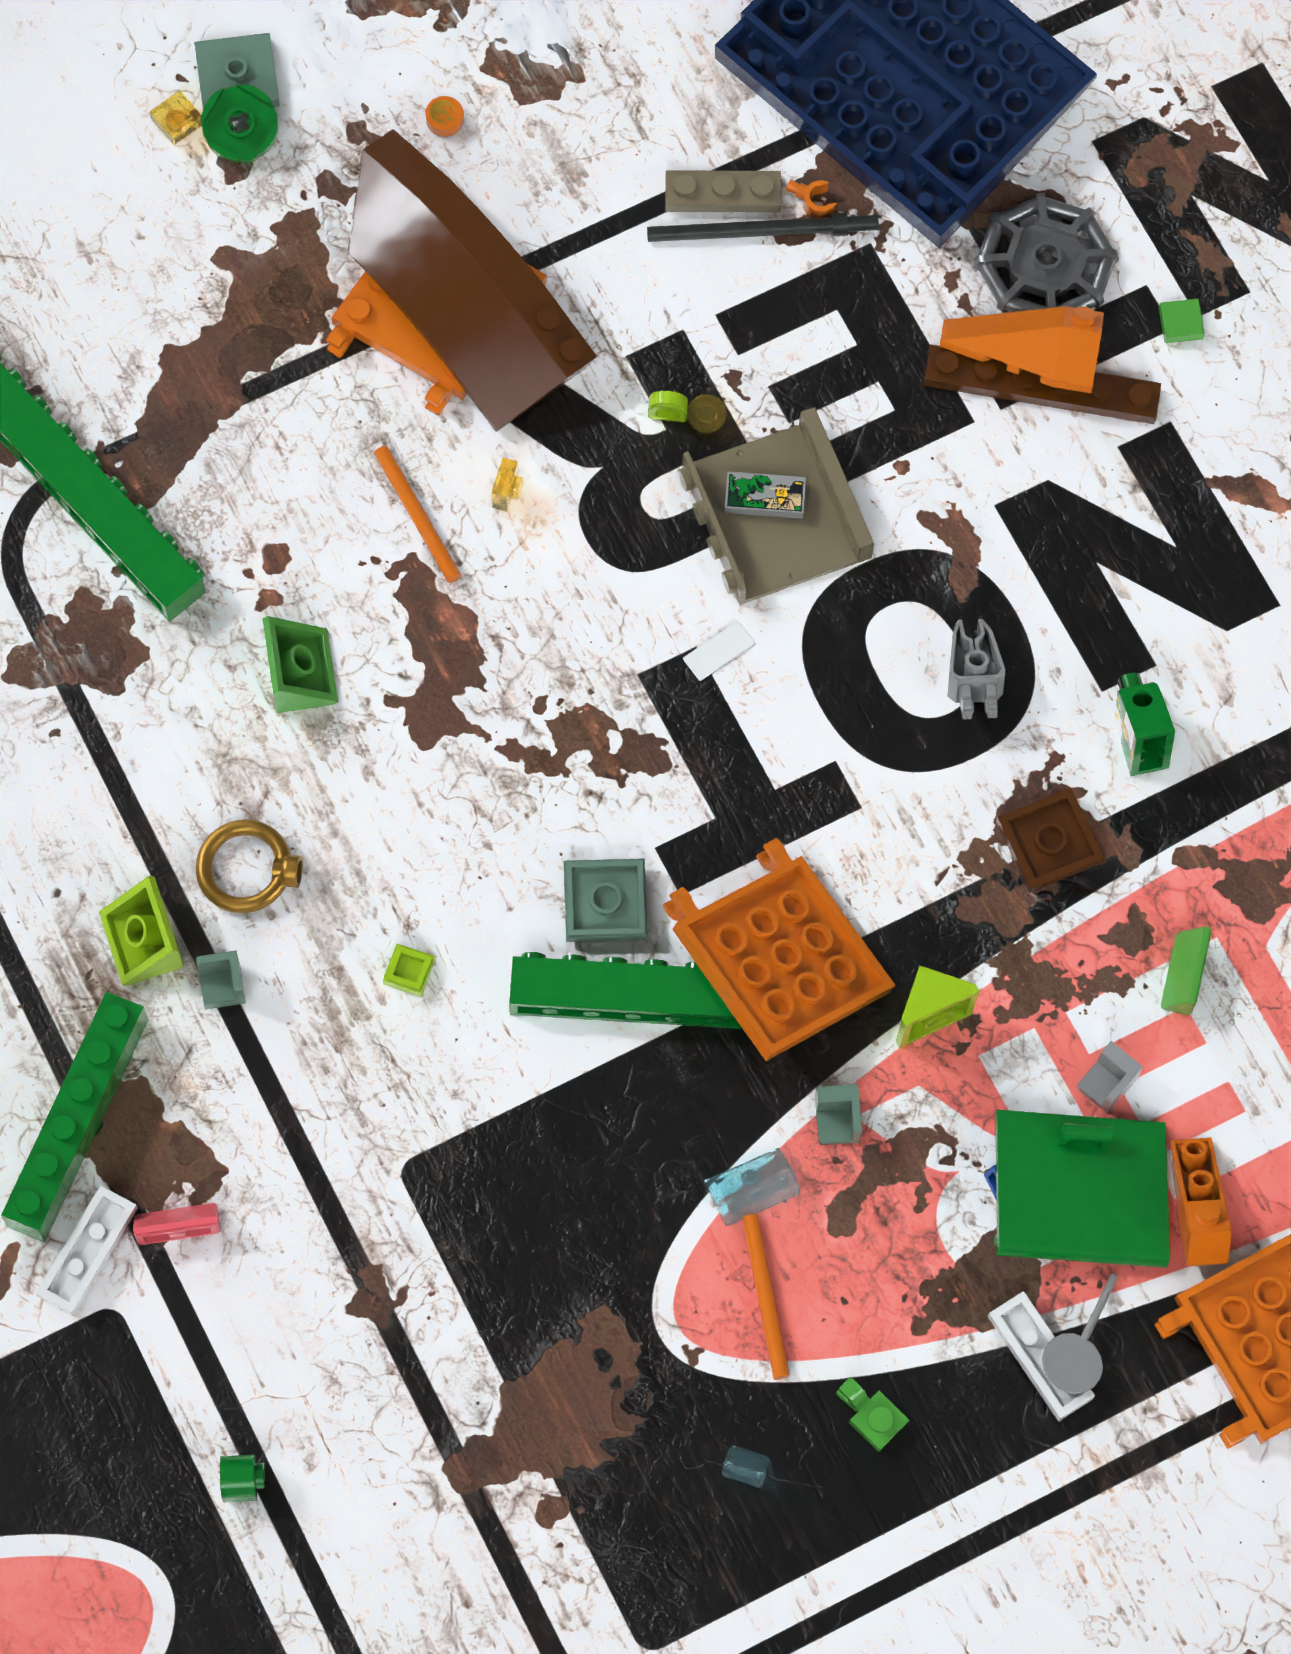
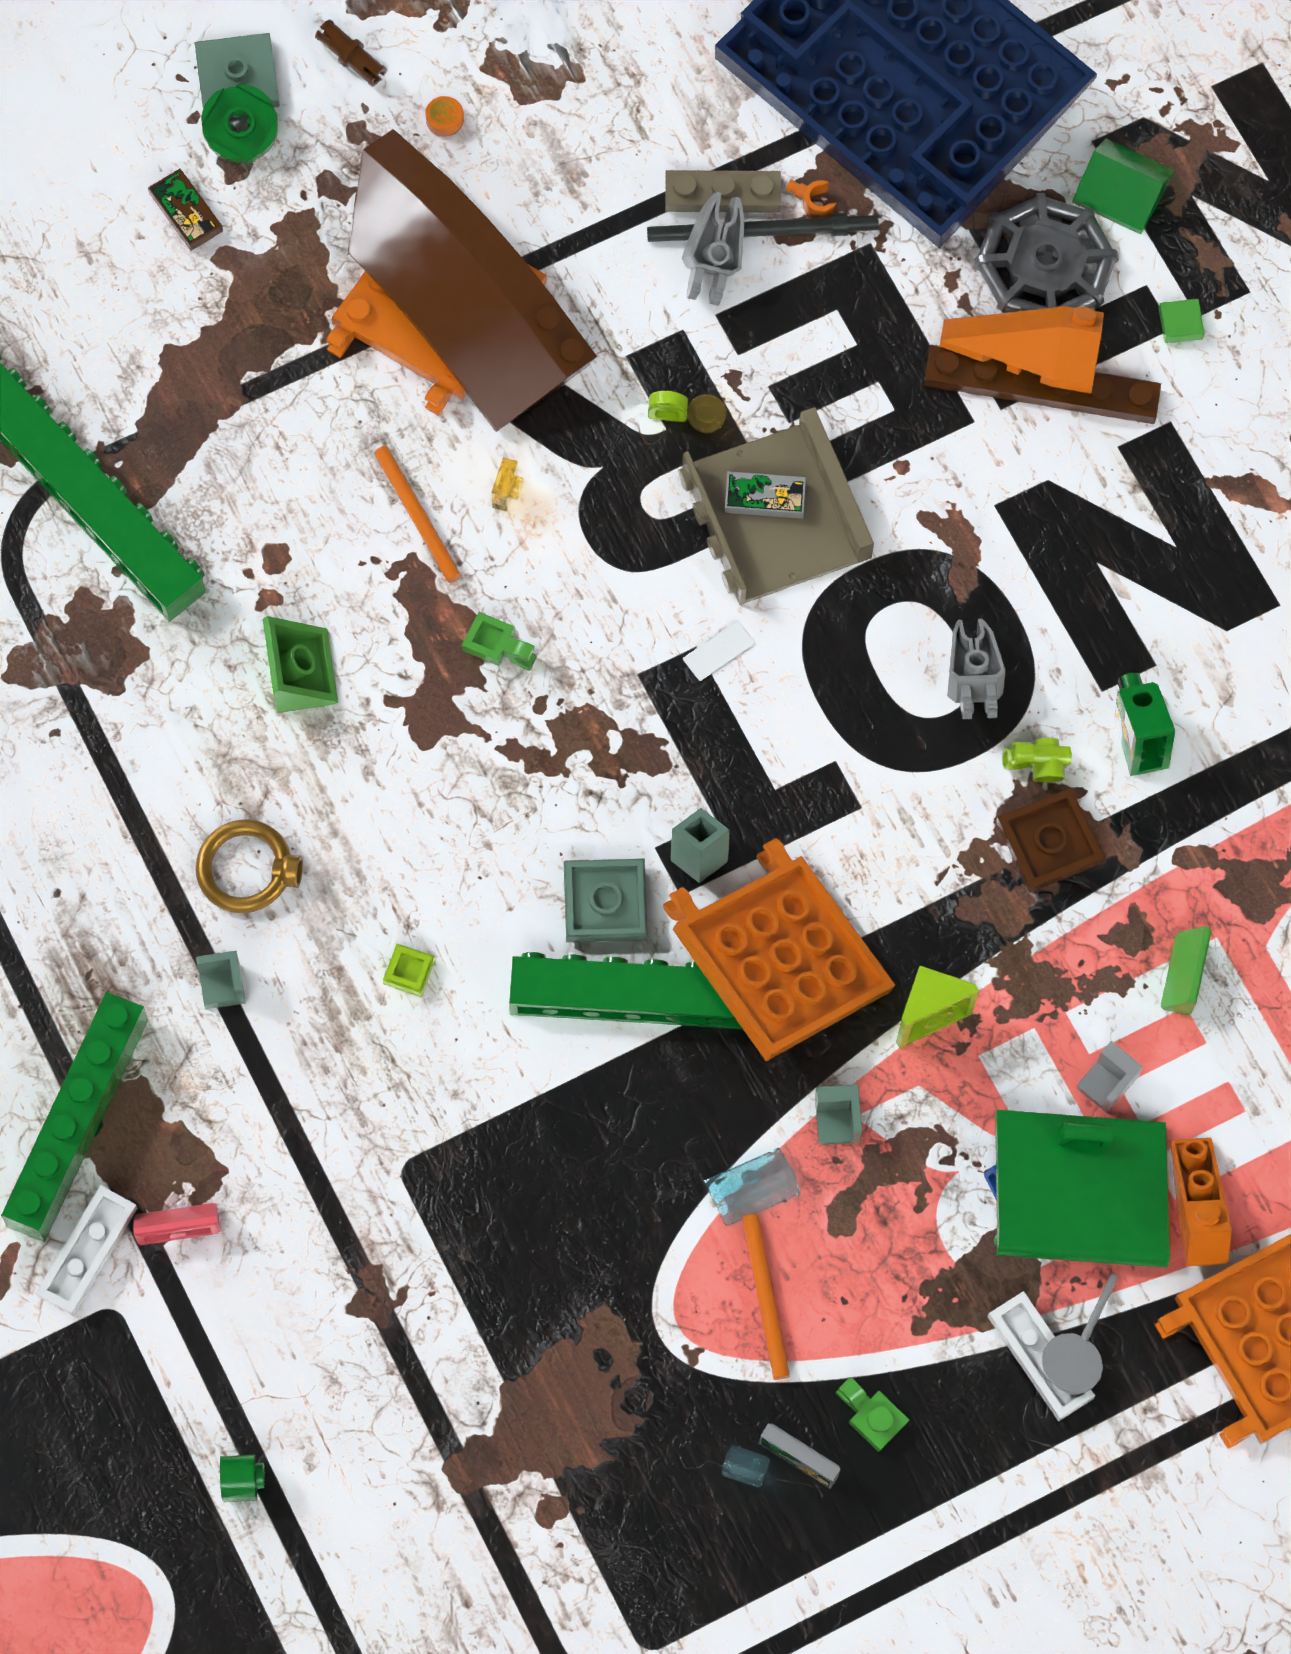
lime slope [99,876,184,986] -> none
clear yellow plate [149,90,202,145] -> none
none -> tile [148,168,223,251]
none -> reddish brown pin [315,19,387,87]
none -> bright green plate [462,612,537,671]
none -> sand green brick [671,808,730,883]
none -> light grey hinge [681,192,744,306]
none -> light grey tile [759,1423,841,1489]
none -> lime plate [1002,738,1072,783]
none -> green slope [1072,138,1175,235]

